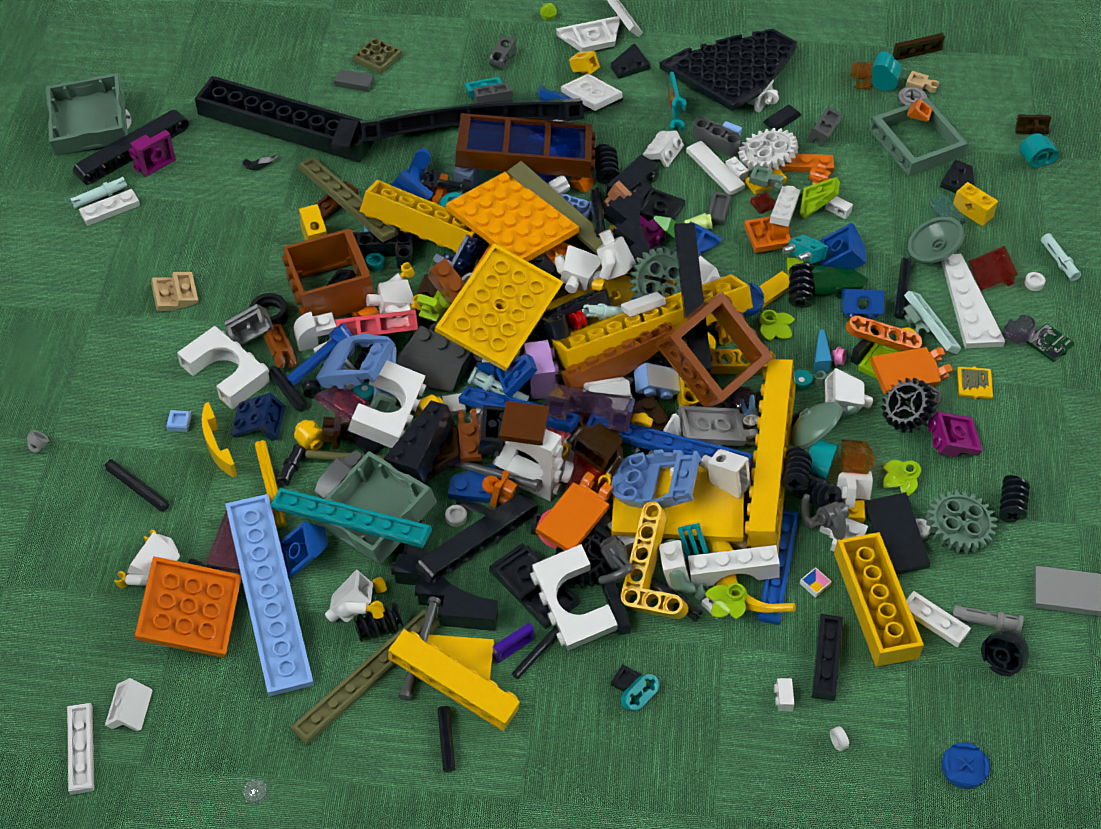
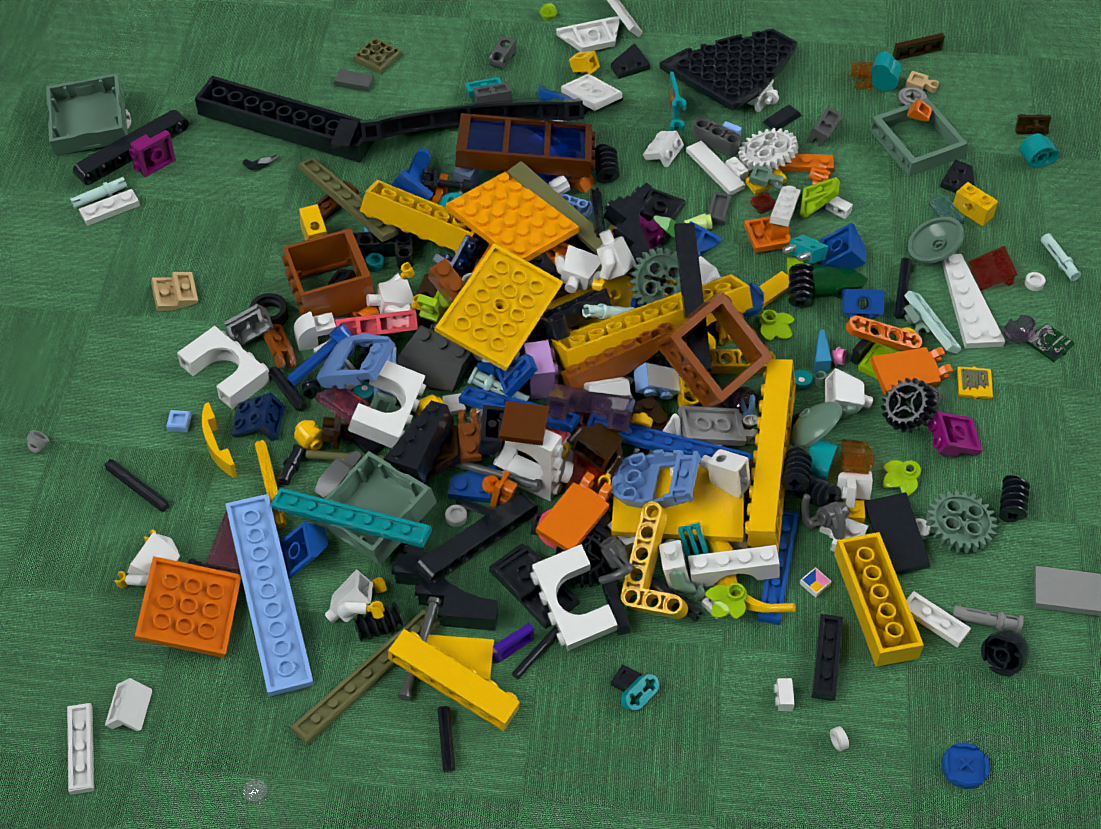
red bush [569,310,587,331] -> none
nougat plate [602,181,632,210] -> none
black brick [606,154,659,198] -> none
white tile [621,292,666,317] -> none

